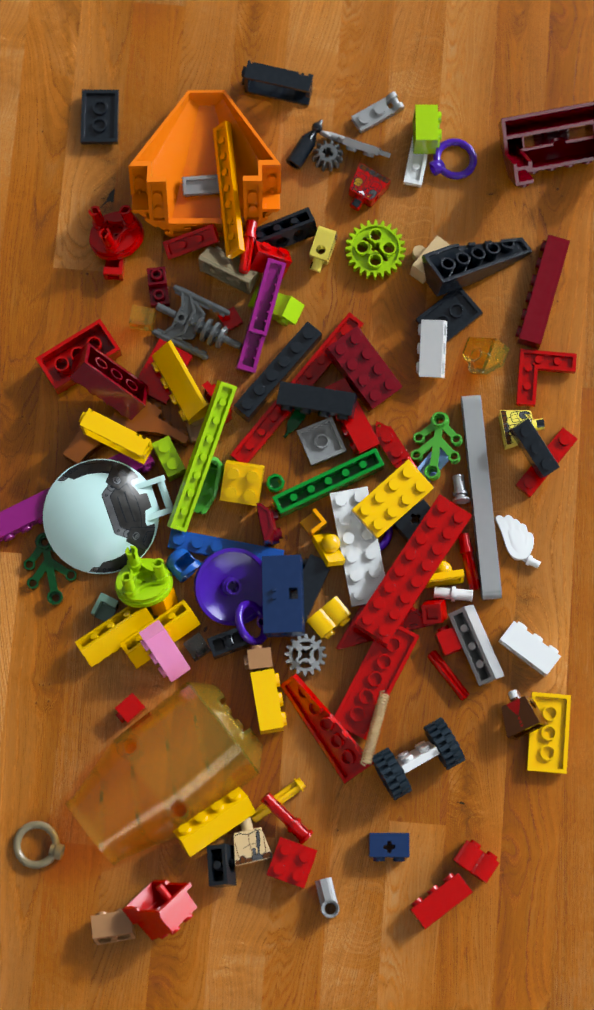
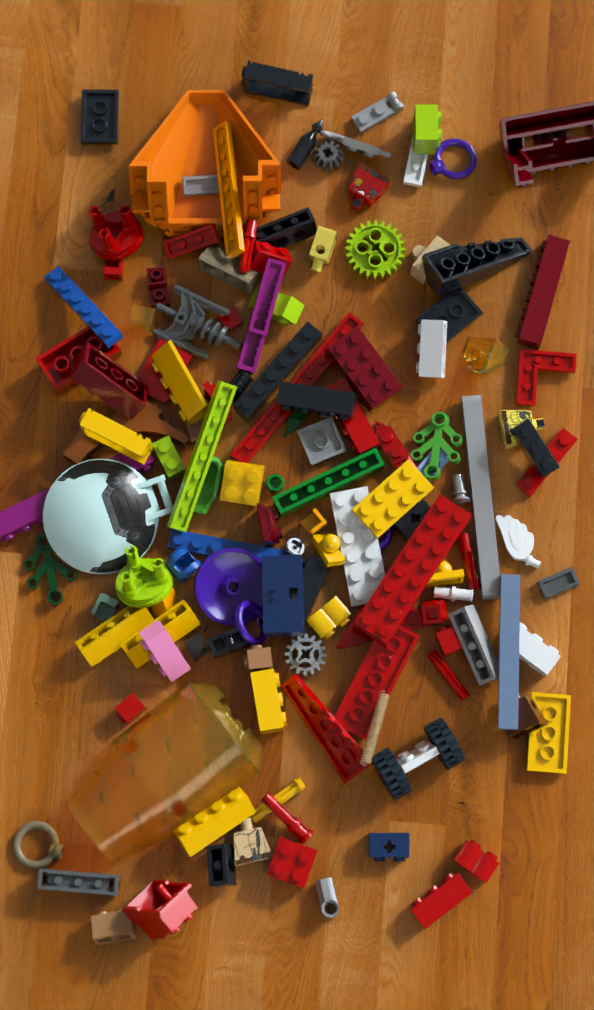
none -> dark grey piece [37,869,121,896]
none -> blue plate [44,266,123,349]
none -> black hinge [228,370,253,404]
none -> tile [284,538,305,555]
none -> sand blue tile [497,574,520,731]
none -> dark grey tile [536,567,580,600]

